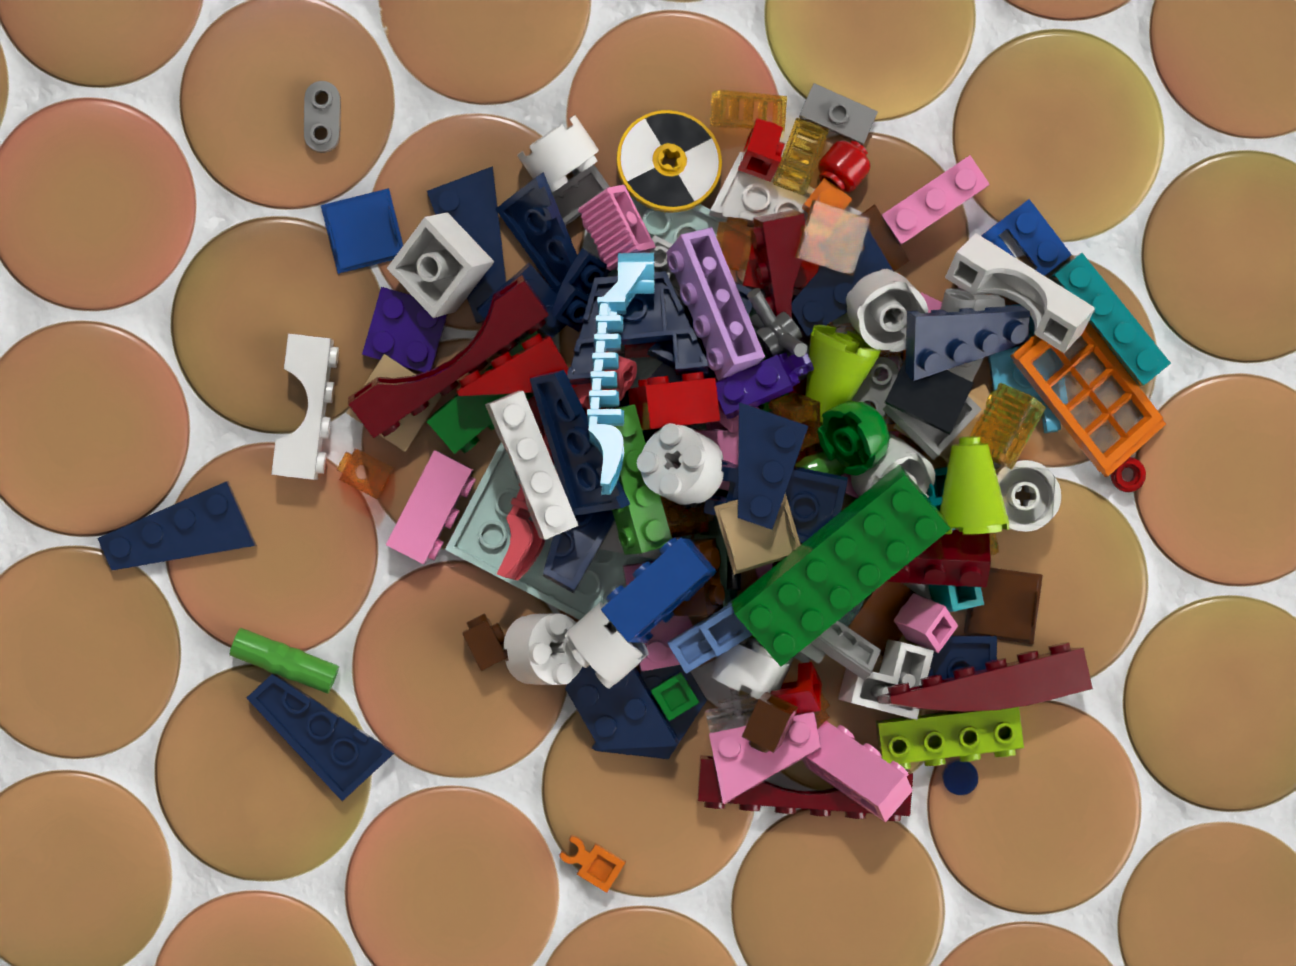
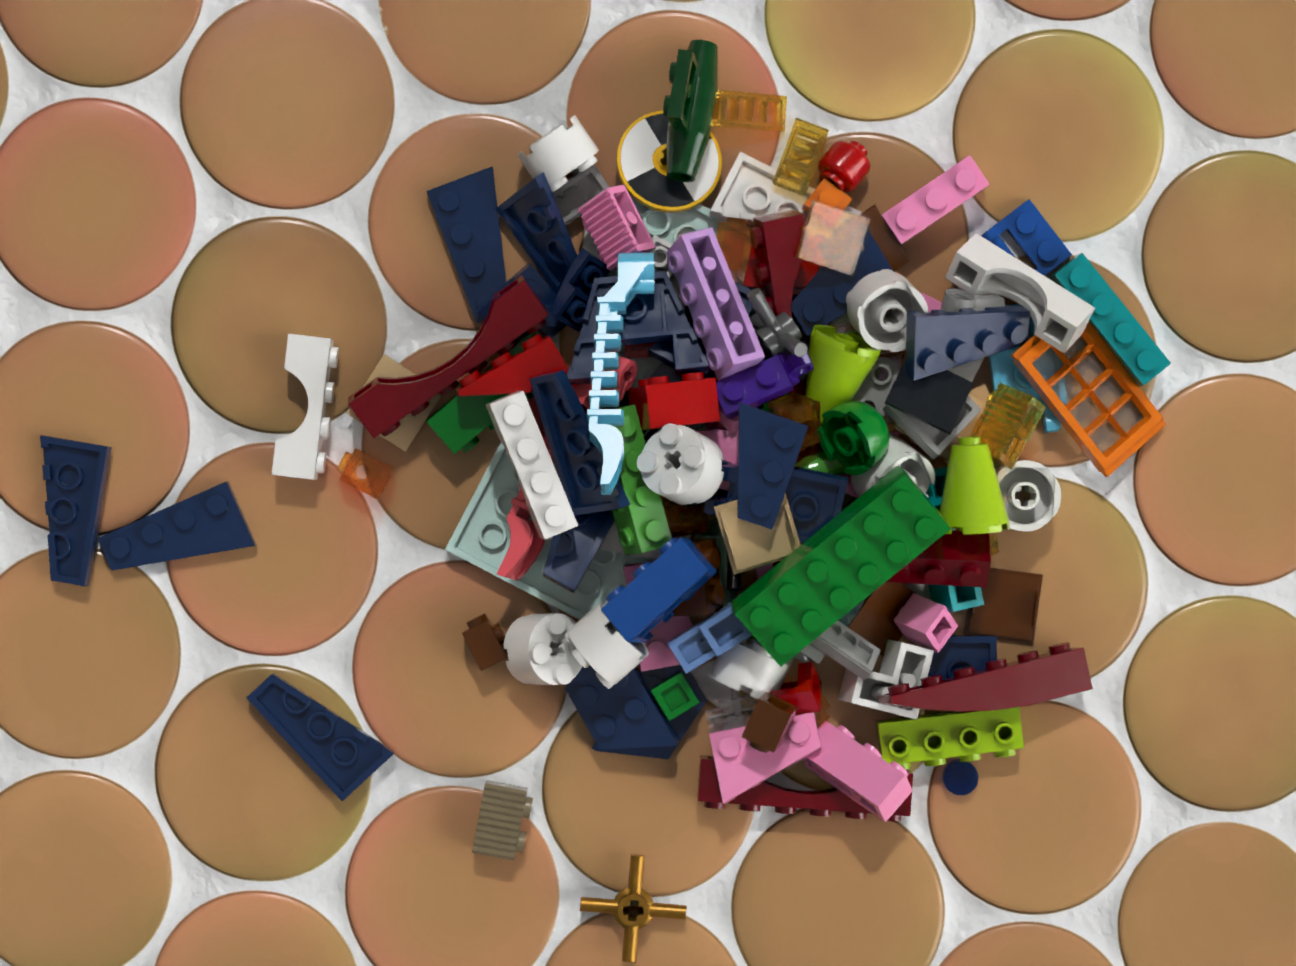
bright green axle [229,628,339,694] -> none
light grey plate [304,81,341,153] -> none
blue piece [321,188,403,274] -> none
dark purple plate [362,287,448,372] -> none
bright pink brick [386,450,476,564] -> none
white brick [387,212,494,318] -> none
orange plate [559,835,626,893] -> none
red brick [738,118,785,182] -> none
light grey plate [799,83,878,145] -> none
red plate [1110,457,1146,492] -> none
none -> dark blue wing [40,435,112,586]
none -> dark tan brick [472,780,533,861]
none -> pearl gold bar [580,854,687,962]
none -> dark green plate [663,40,718,183]

